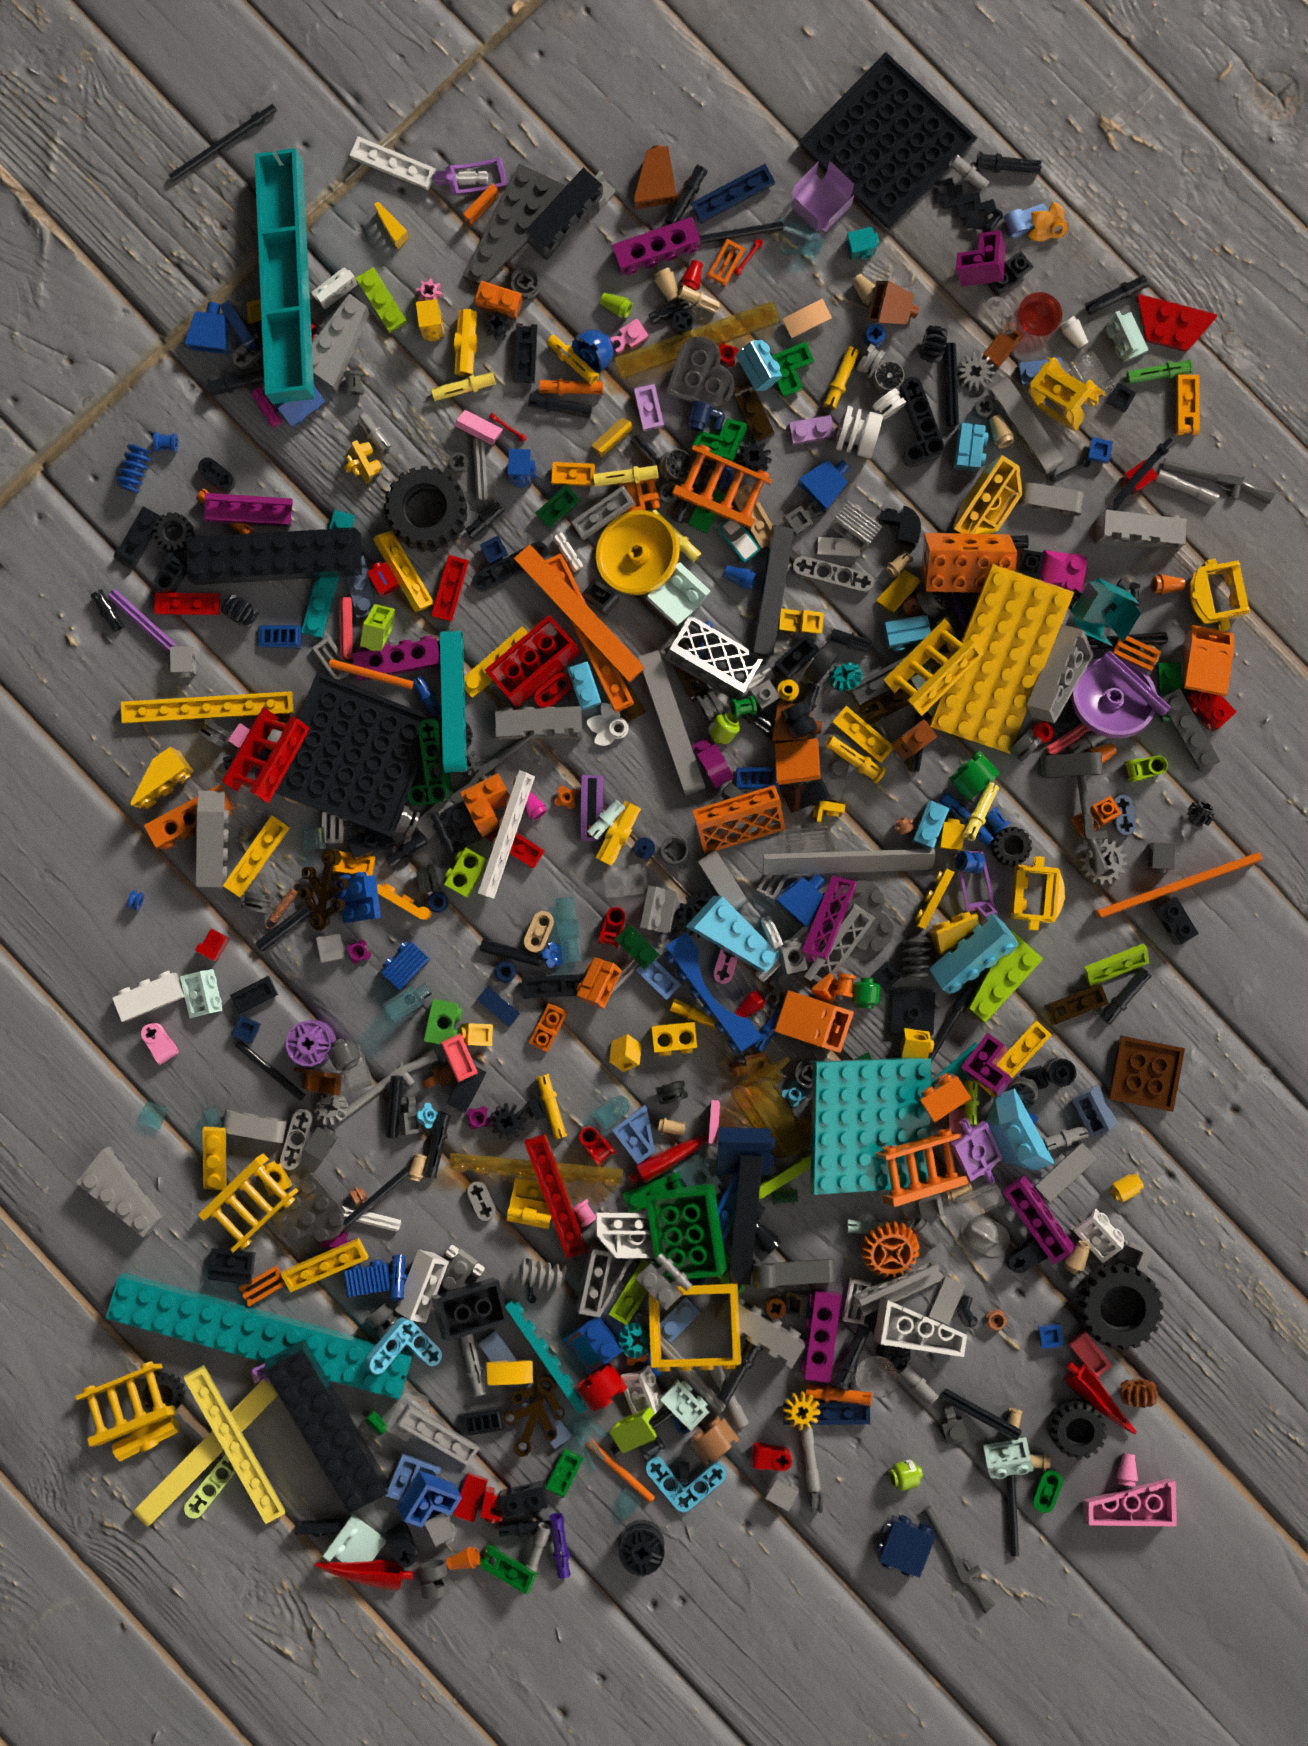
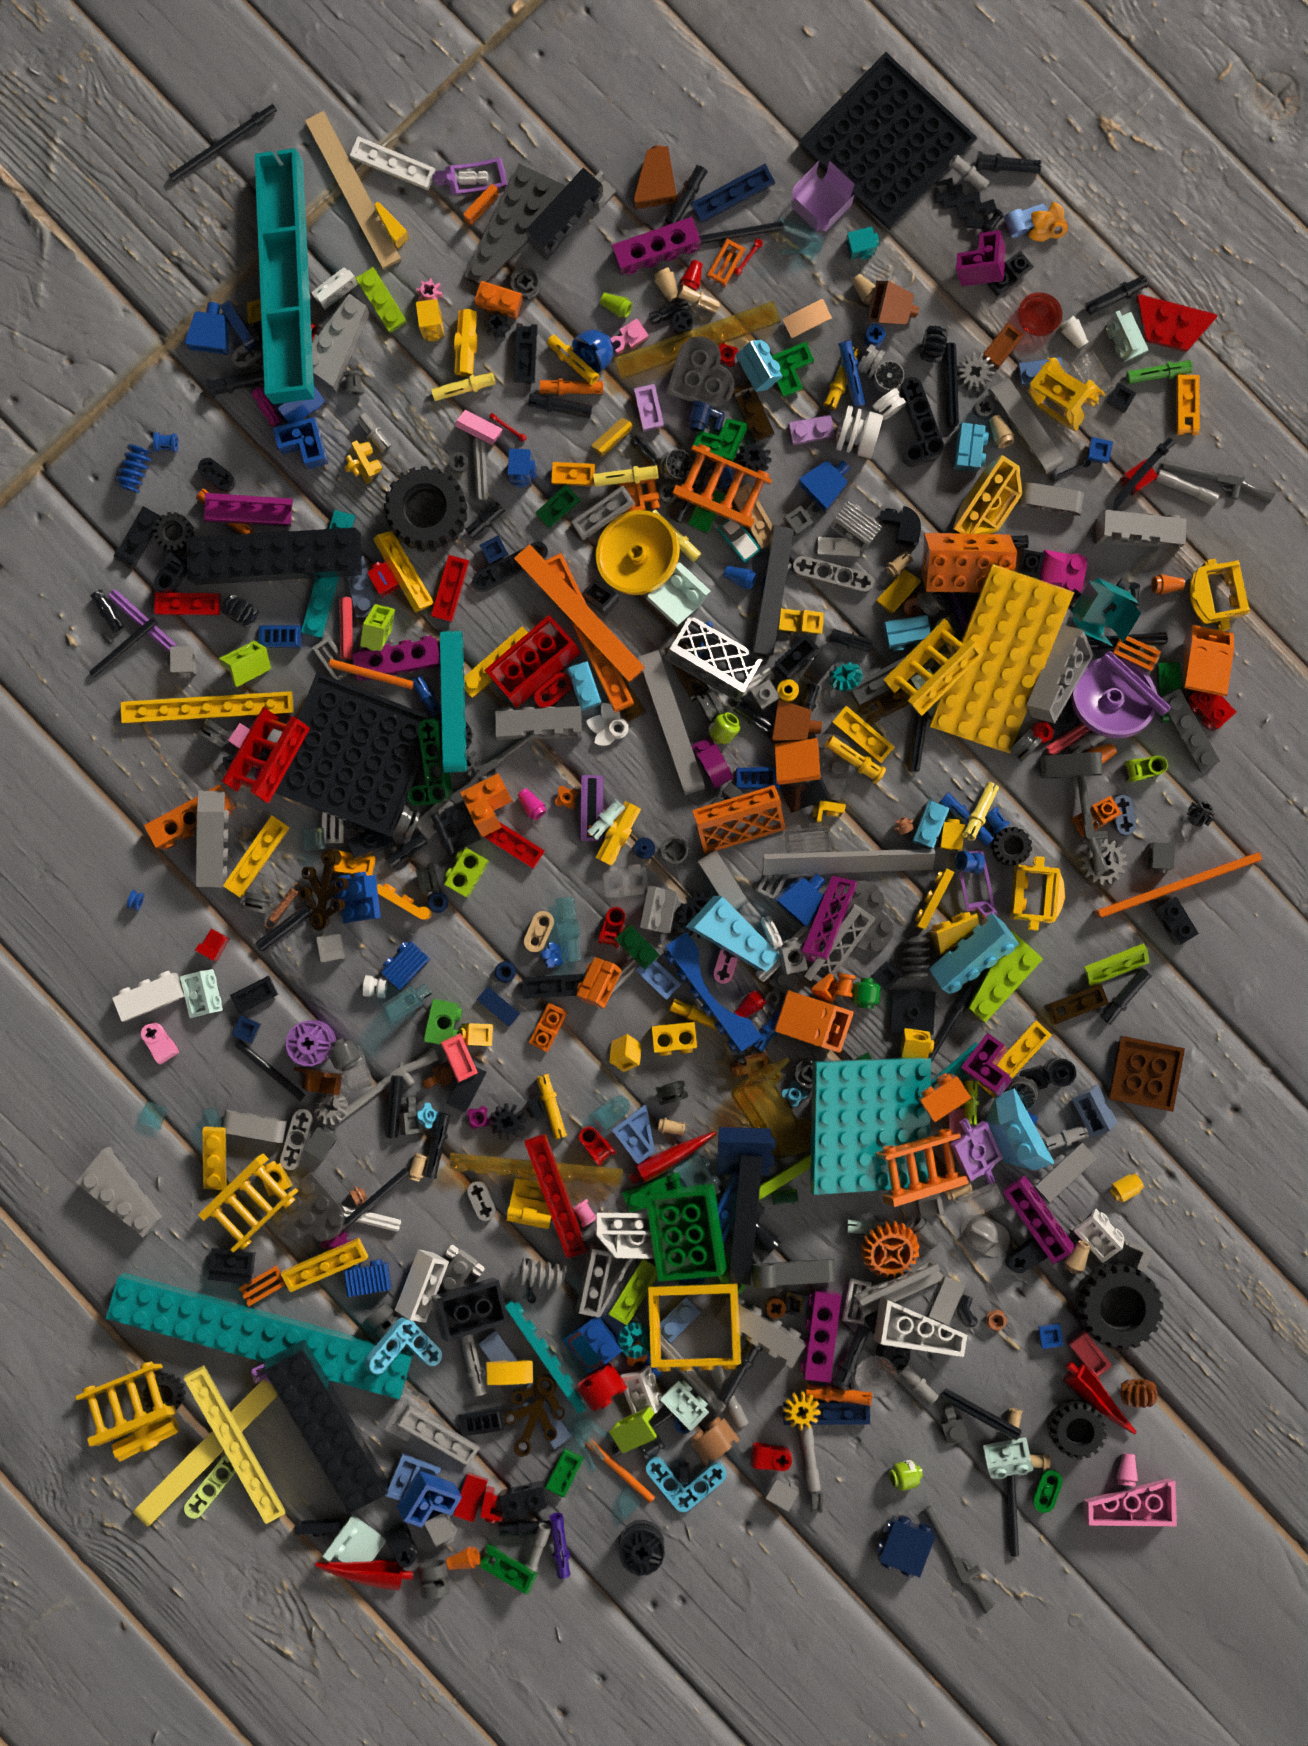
yellow slope [130,747,194,809] -> none
magenta plate [346,940,371,964] -> none
green slope [364,1411,389,1436] -> none
blue pin [389,1255,407,1301] -> none
white plate [478,770,535,898] -> none
black axle [480,939,543,966] -> none
white axle [553,533,583,572] -> none
light grey plate [636,1253,692,1310] -> none
bright pink tile [708,1100,720,1146] -> none
green bush [730,696,757,718] -> none
black wheel [781,701,818,740] -> none
dark orange torso [891,719,937,761] -> none
green brick [948,750,1000,801] -> none
clear beam [985,297,1016,334] -> none
none -> black bar [89,617,158,678]
none -> lime panel [219,641,271,687]
none -> blue brick [273,417,329,470]
none -> tan tile [305,111,402,270]
none -> white wheel [363,975,388,999]
none -> blue pin [838,340,865,407]

